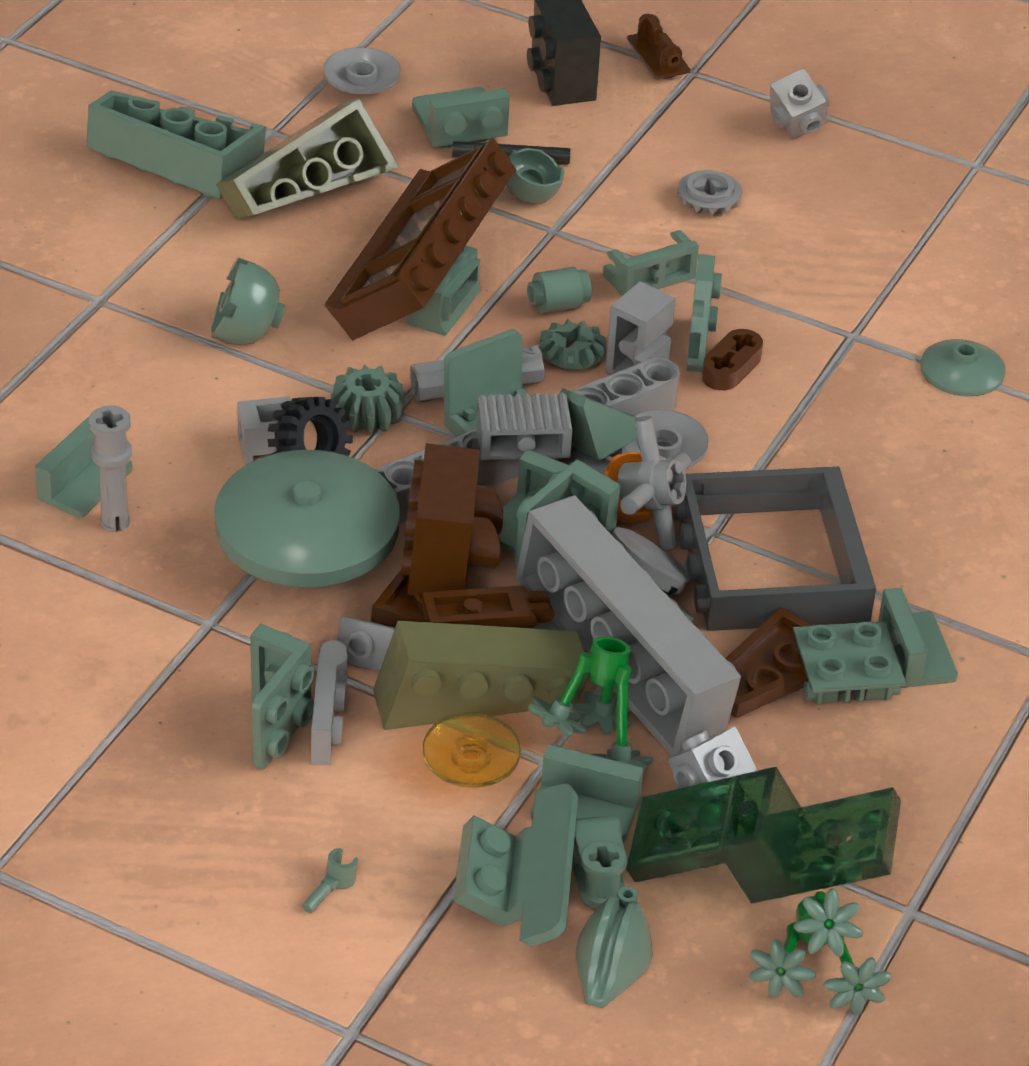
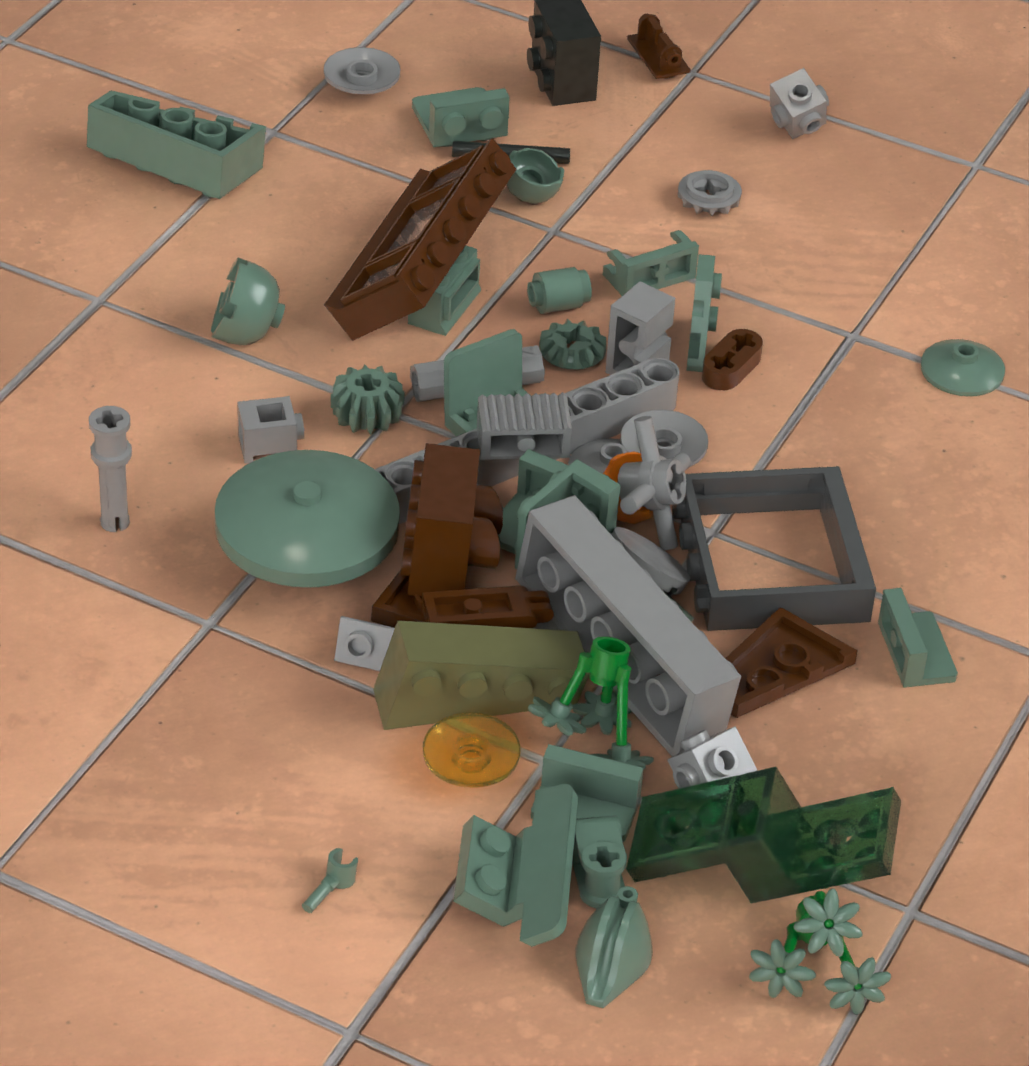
sand green panel [35,417,132,518] -> none
olive wedge [215,98,399,219] -> none
sand green bracket [250,623,314,770] -> none
black tyre [267,397,353,456] -> none
light grey hinge [311,640,348,765] -> none
sand green slope [559,388,638,461] -> none
sand green hinge [793,621,906,705] -> none

